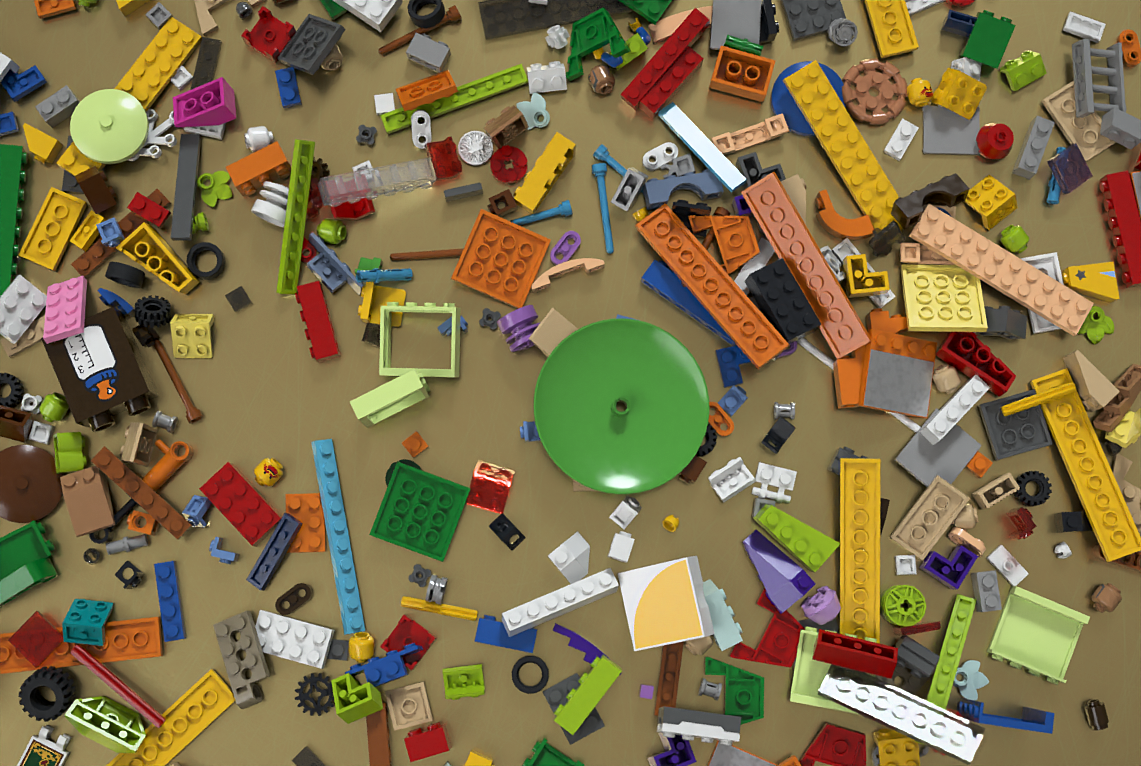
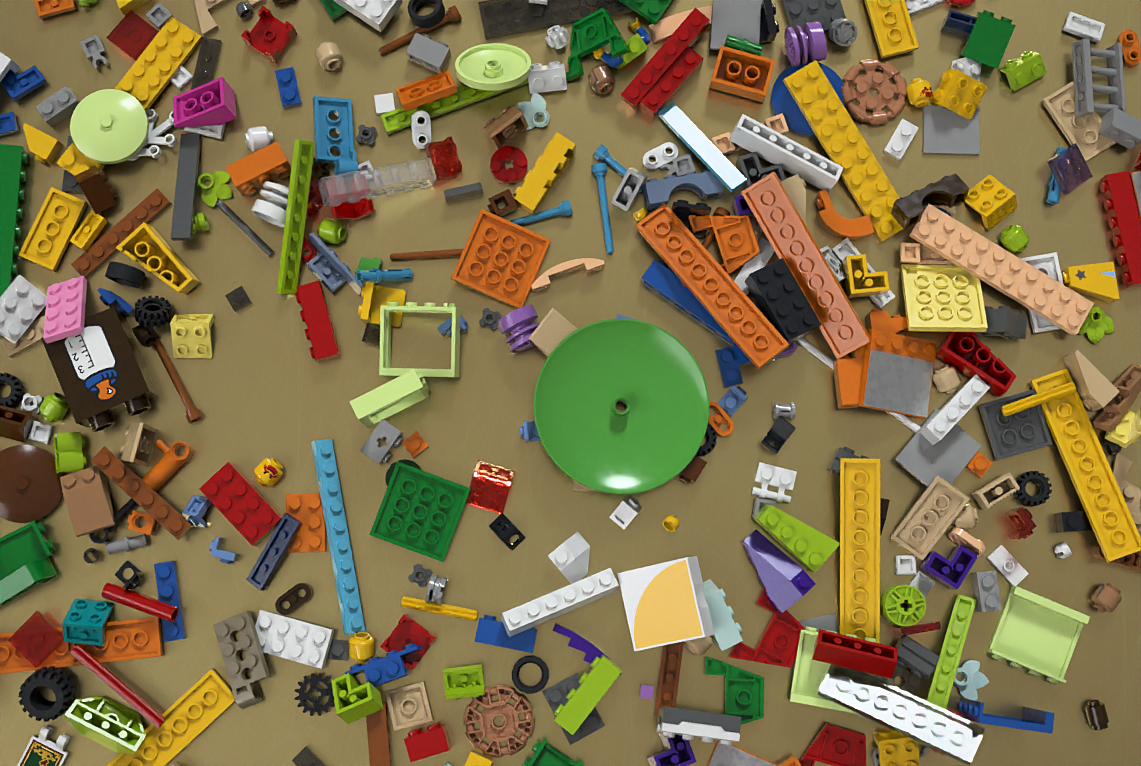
medium blue bracket [96,217,125,248] -> none
red plate [127,192,171,229] -> none
light grey bush [152,411,178,433] -> none
black tyre [186,242,225,280] -> none
dark grey plate [277,14,346,75] -> none
white wheel [458,131,493,166] -> none
medium lavender plate [550,231,581,265] -> none
white brick [607,531,635,563] -> none
light grey bush [698,678,722,701] -> none
white bracket [708,457,756,503] -> none
lavender cone [801,586,841,625] -> none
clear smoke hips [869,220,905,257] -> none
red cone [976,123,1014,159] -> none
light grey brick [1012,116,1055,180] -> none
none -> light grey plate [80,34,109,71]
none -> red piece [101,583,179,622]
none -> clear red tile [106,10,159,61]
none -> dark grey bar [216,200,274,257]
none -> dark azure hinge [313,96,358,179]
none -> light grey brick [360,419,403,465]
none -> yellowish green dish [455,43,531,90]
none -> nougat plate [463,685,535,758]
none -> white brick [729,114,843,193]
none -> medium lavender wheel [784,21,827,67]
none -> white tile [909,571,936,598]

